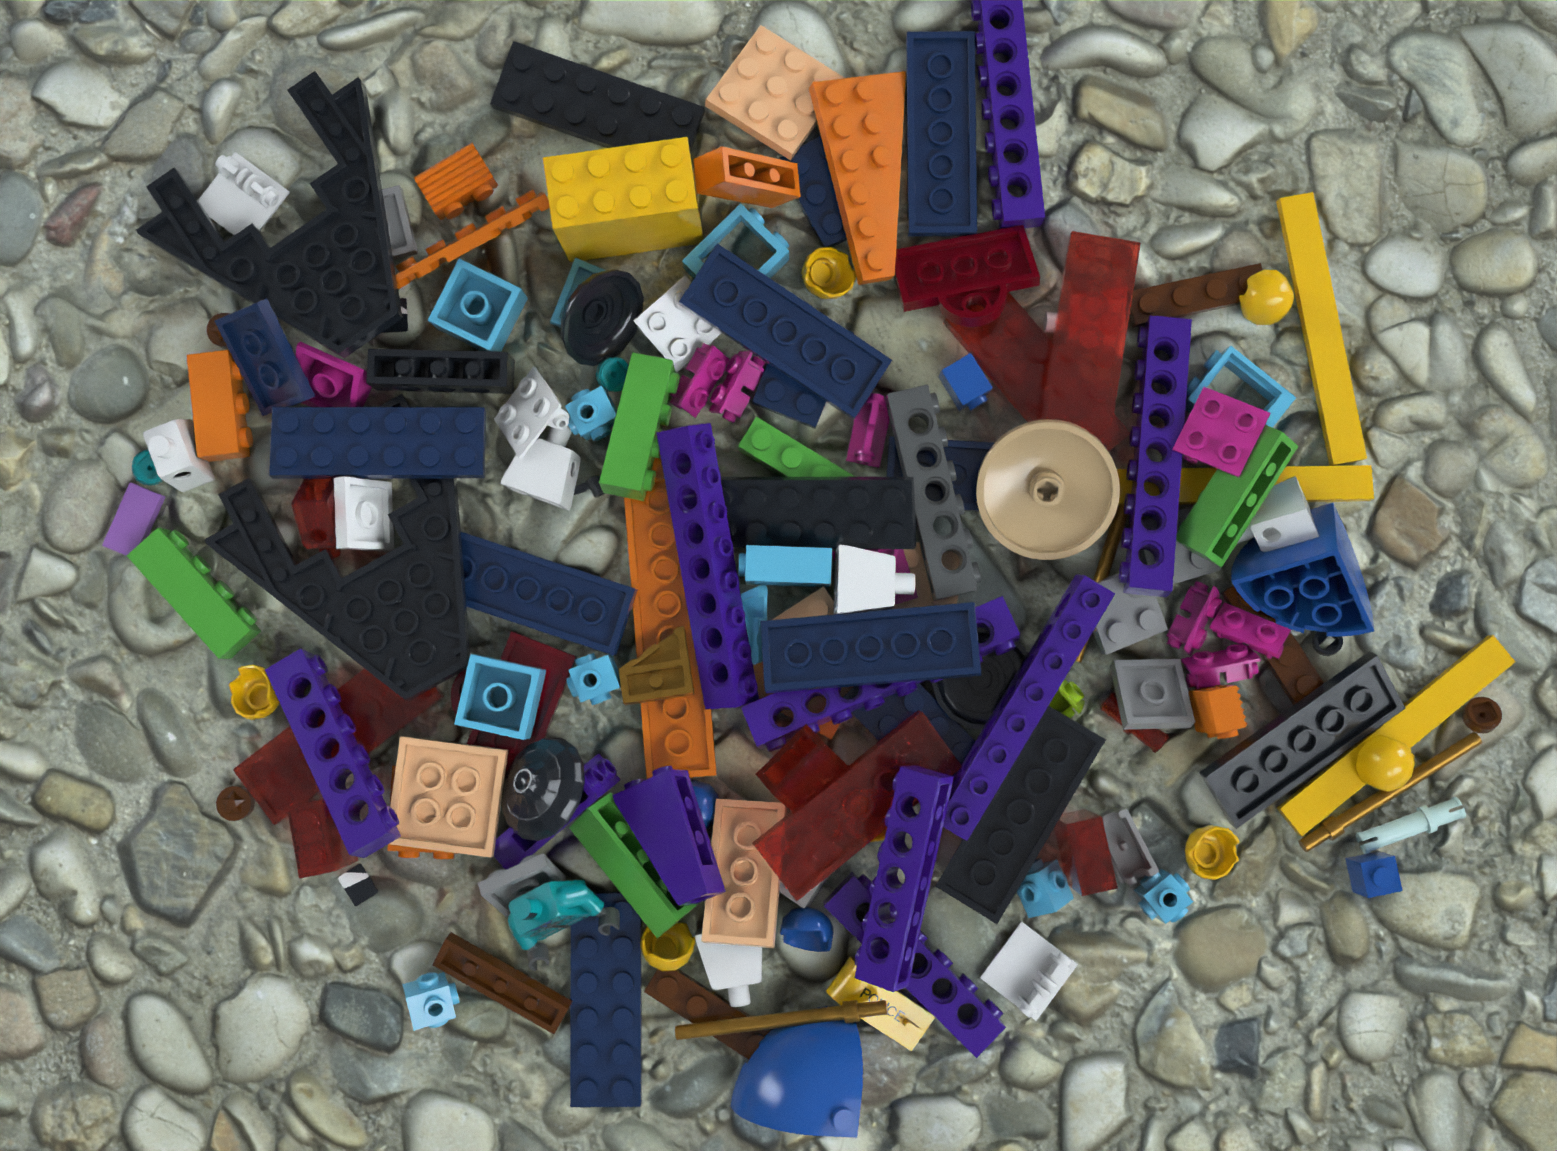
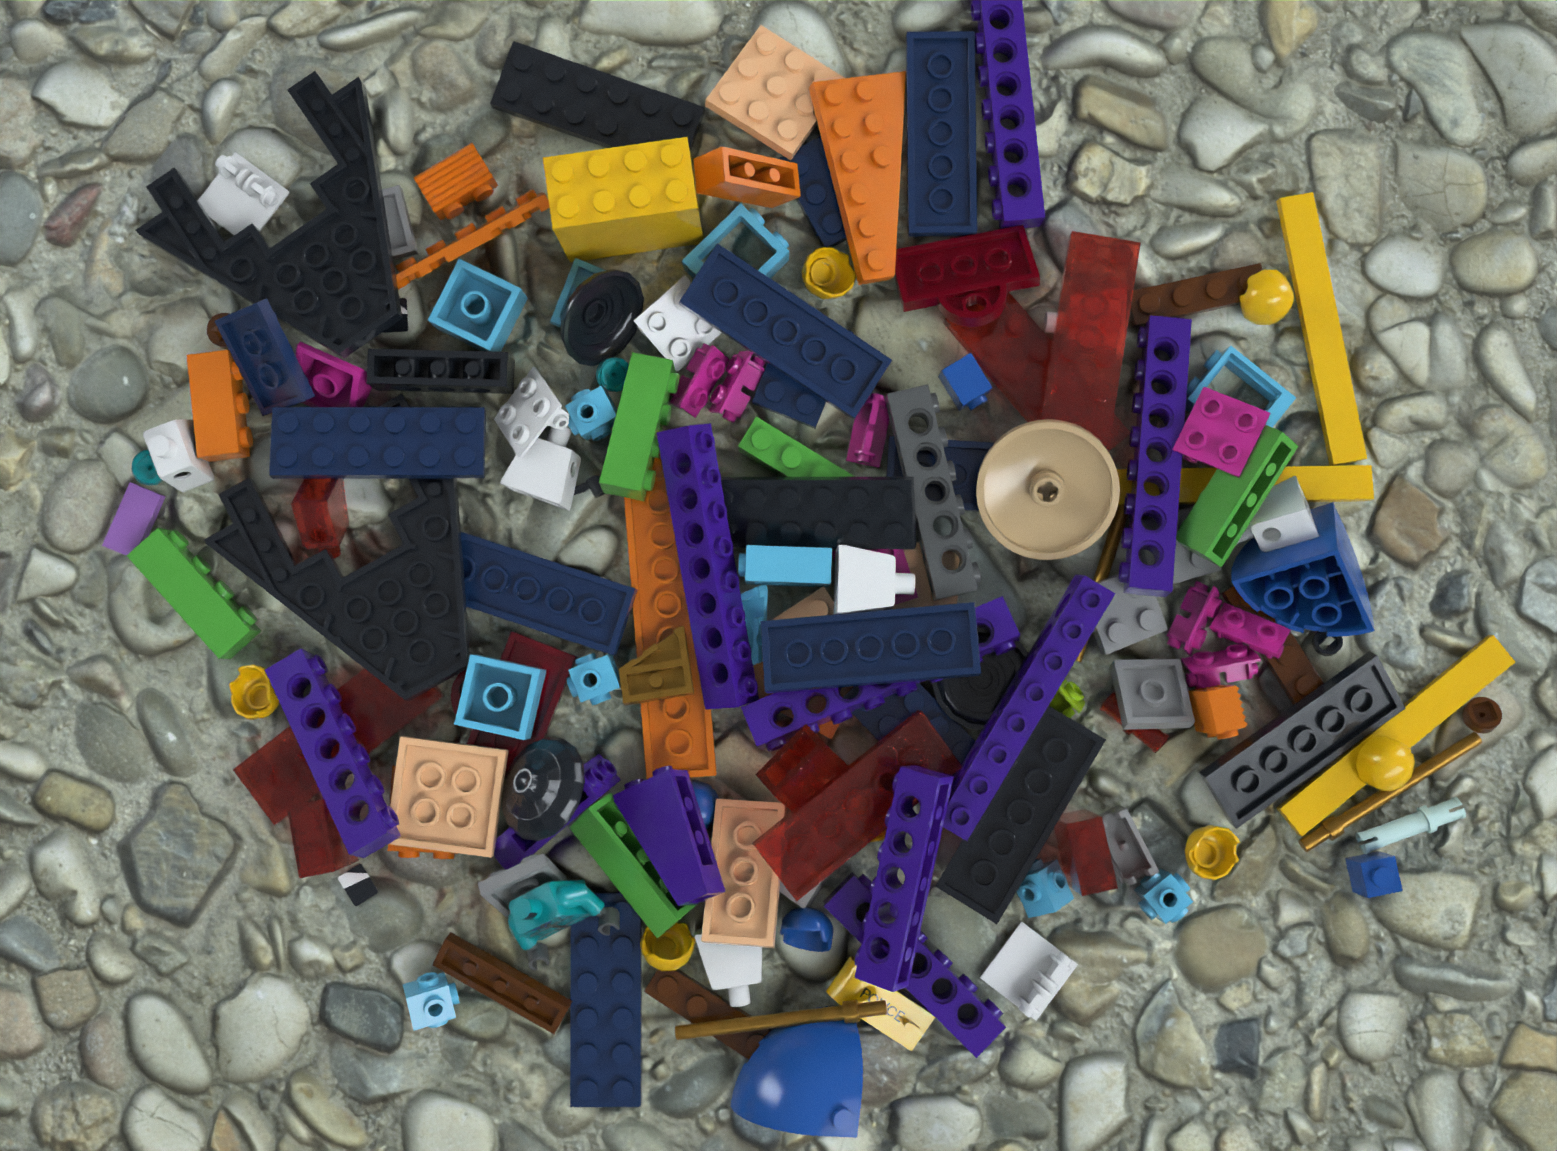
reddish brown tile [216,785,255,821] -> none
white plate [334,476,394,552] -> none

